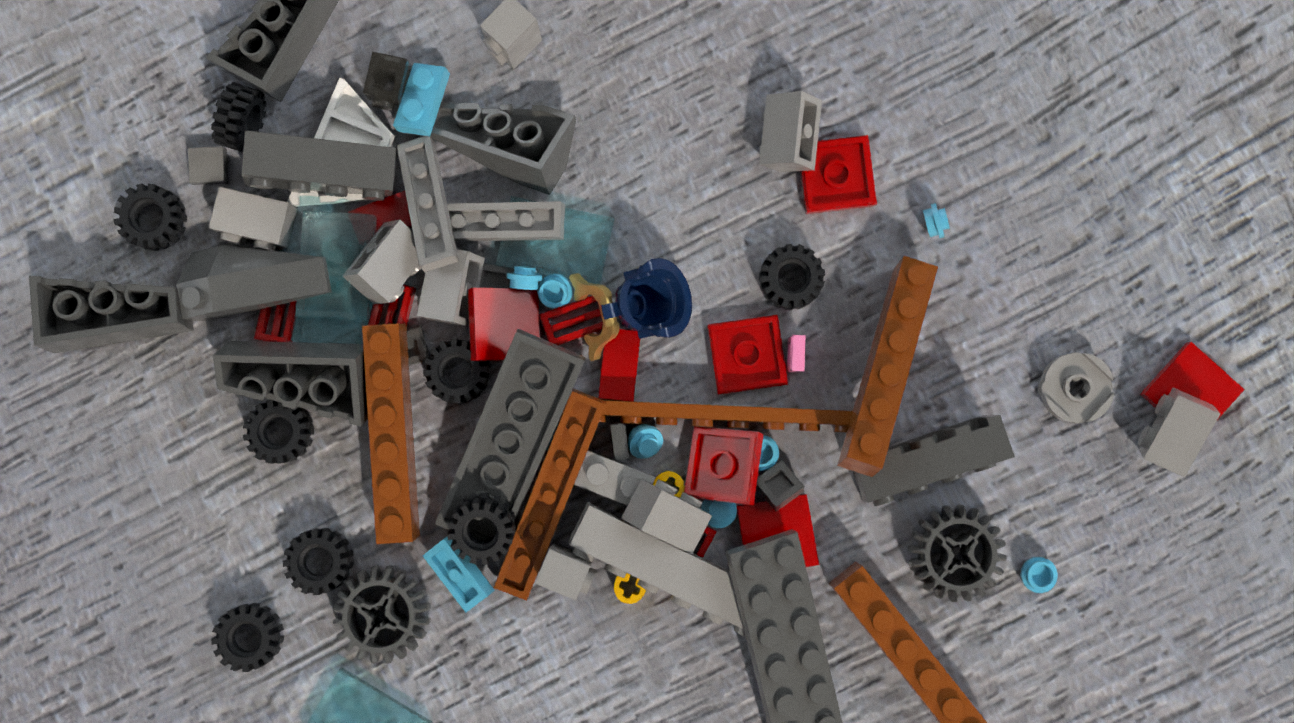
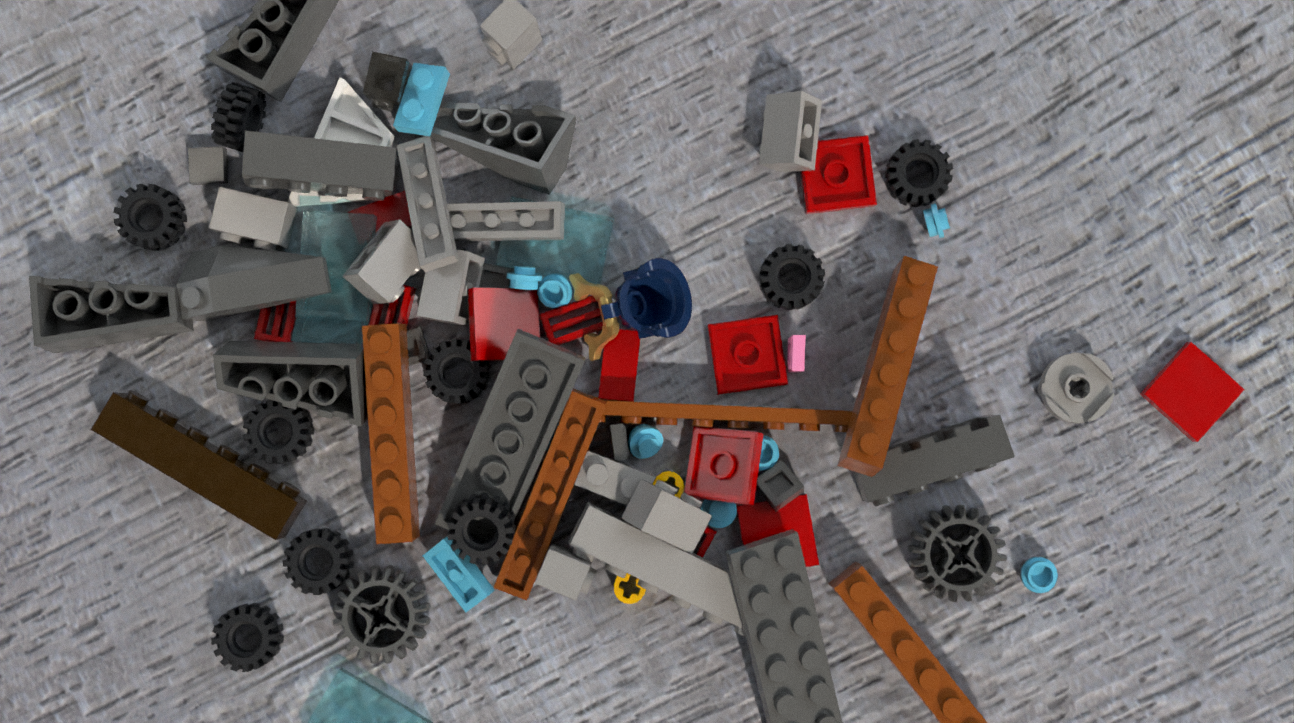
light grey brick [1138,387,1220,477] -> none
none -> dark brown brick [90,390,307,540]
none -> black tyre [884,139,953,207]

